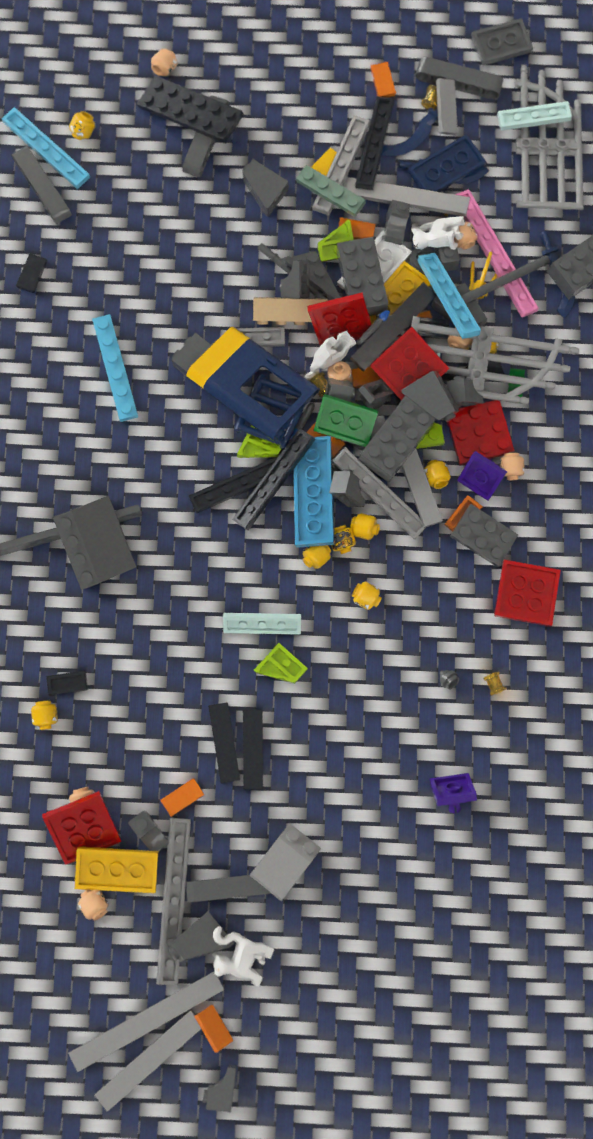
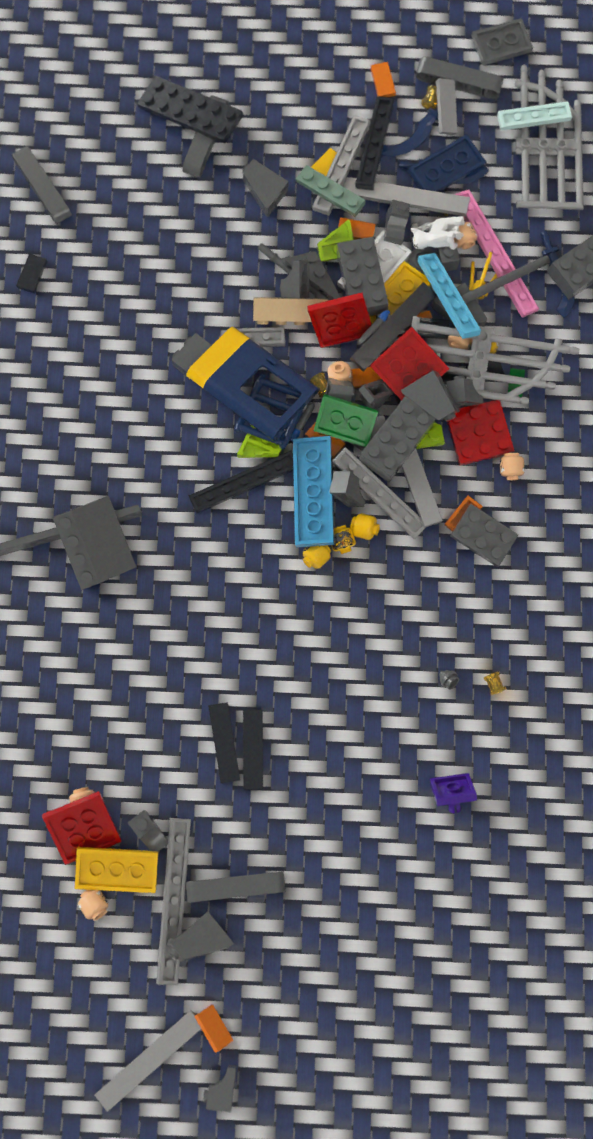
medium azure plate [2,107,90,190] -> none
yellow head [31,701,58,730] -> none
black tile [46,670,88,696] -> none
light grey tile [68,972,224,1072] -> none
yellow head [69,111,95,140] -> none
medium azure plate [92,314,138,422] -> none
light nougat head [151,49,177,77] -> none
orange tile [160,778,205,817] -> none
white animal [212,926,274,987] -> none
light aqua plate [223,613,301,634] -> none
black tile [232,428,316,531] -> none
light grey slope [249,823,321,901] -> none
lime wing [254,643,308,684] -> none
white animal [304,331,356,380] -> none
yellow head [352,582,382,610] -> none
yellow head [424,460,451,489] -> none
dark purple tile [457,451,507,501] -> none
red plate [494,560,561,627] -> none

